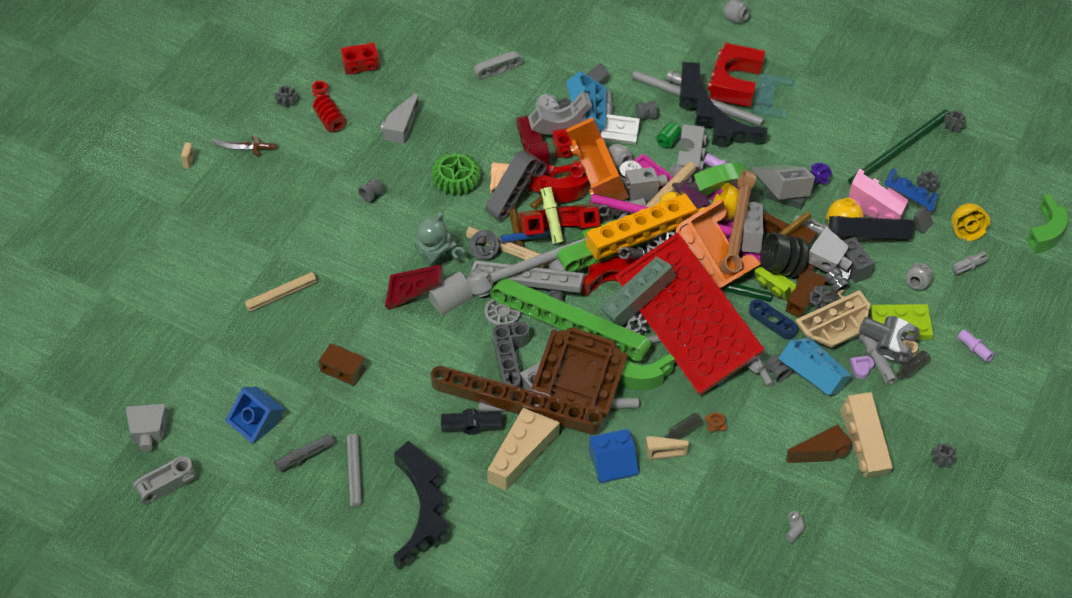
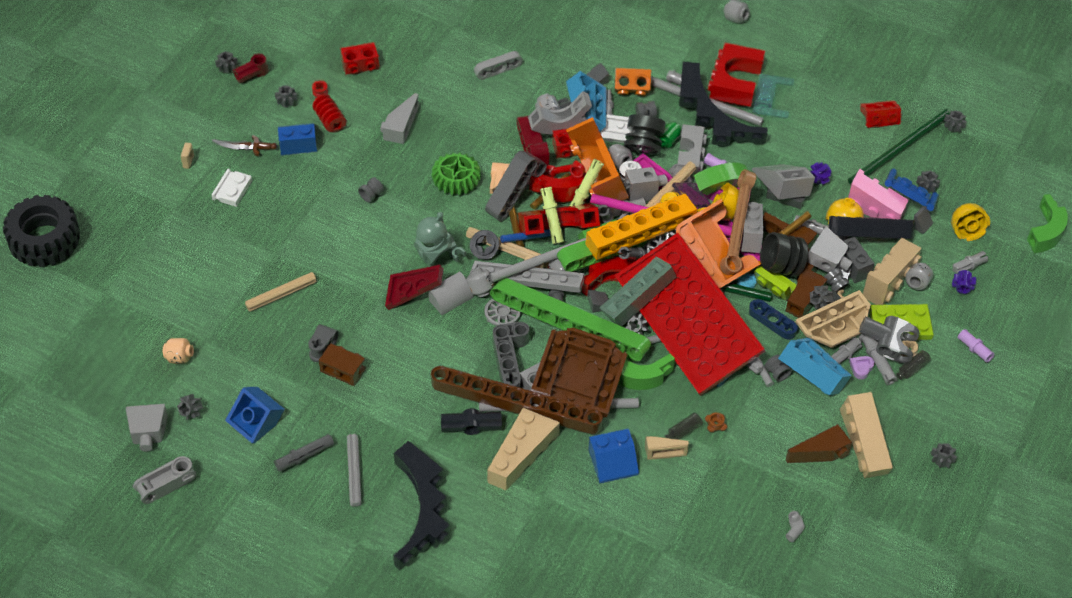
none -> black tyre [3,195,80,267]
none -> light nougat head [163,338,194,364]
none -> dark grey gear [177,394,203,420]
none -> white plate [212,169,252,207]
none -> dark grey gear [215,51,238,73]
none -> dark red piece [233,53,269,83]
none -> blue slope [278,123,317,155]
none -> dark grey piece [308,324,339,362]
none -> yellowish green pin [569,159,604,206]
none -> dark grey slope [587,290,608,313]
none -> orange brick [614,68,651,96]
none -> pearl dark grey wheel [623,114,666,154]
none -> medium azure tile [737,272,756,288]
none -> light grey axle [831,337,862,364]
none -> red bracket [860,100,901,128]
none -> tan wedge [863,238,922,305]
none -> dark purple gear [952,270,976,294]

